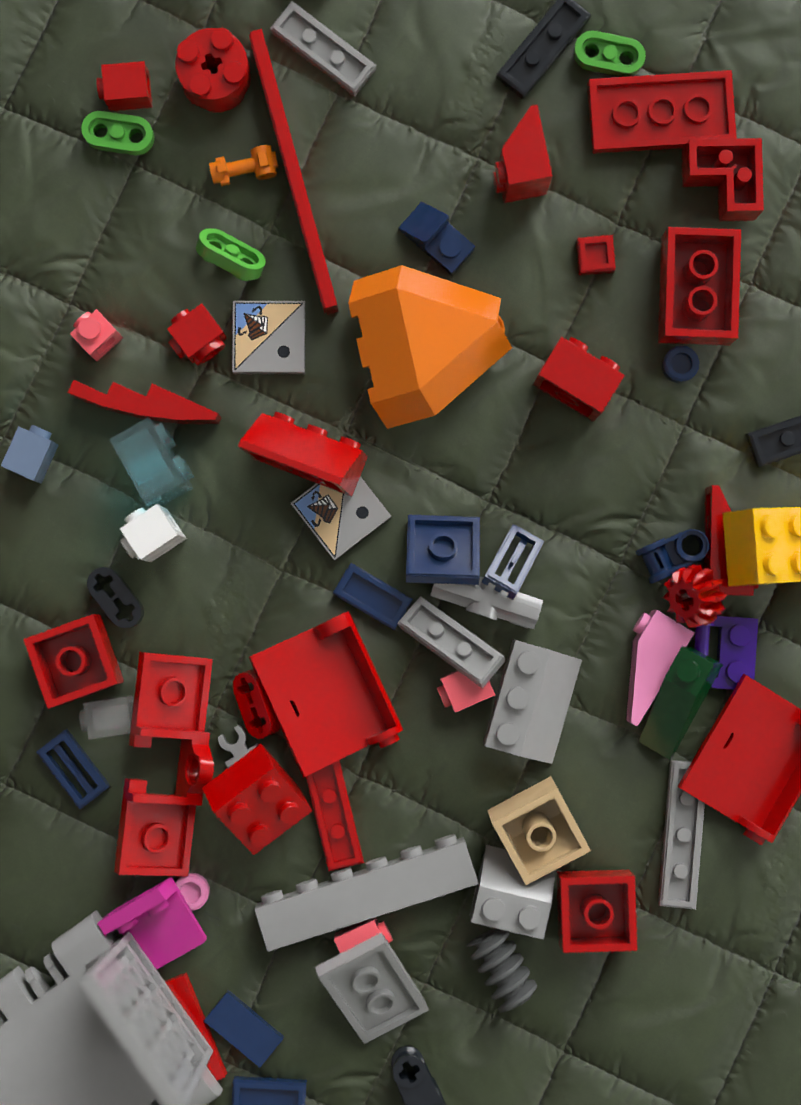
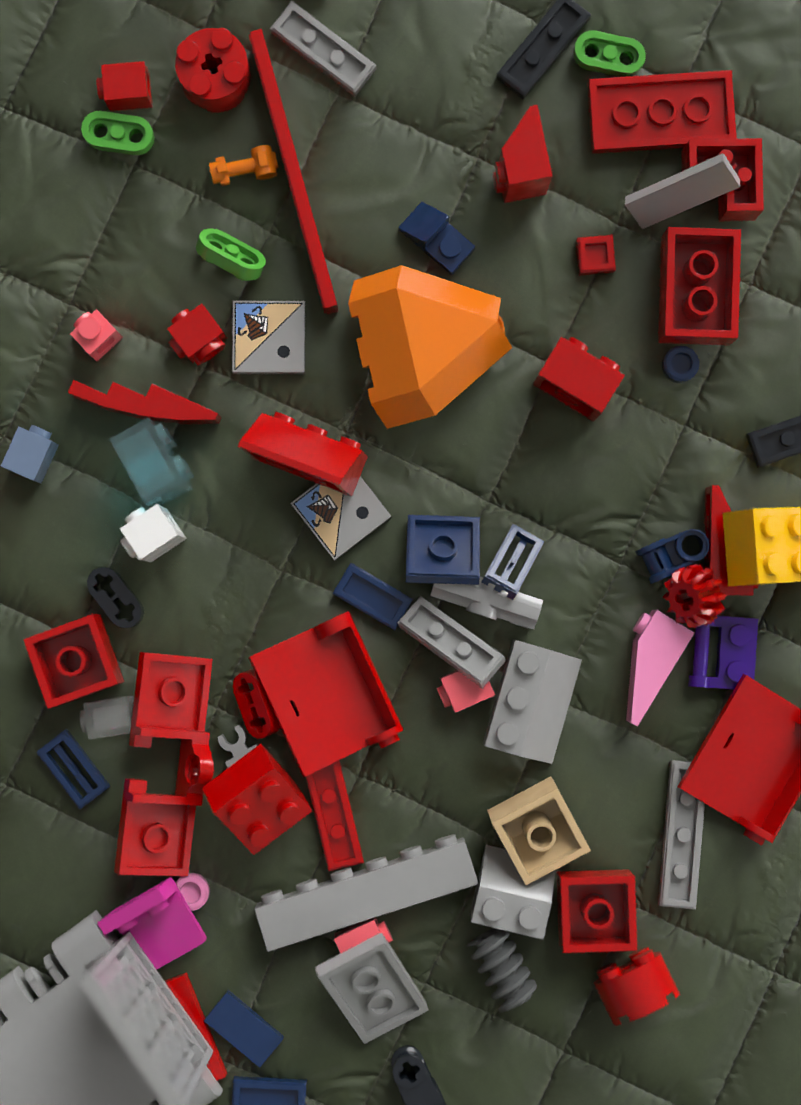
dark green slope [639,646,723,760] -> none
none -> red brick [594,947,680,1026]
none -> light grey tile [625,153,740,229]

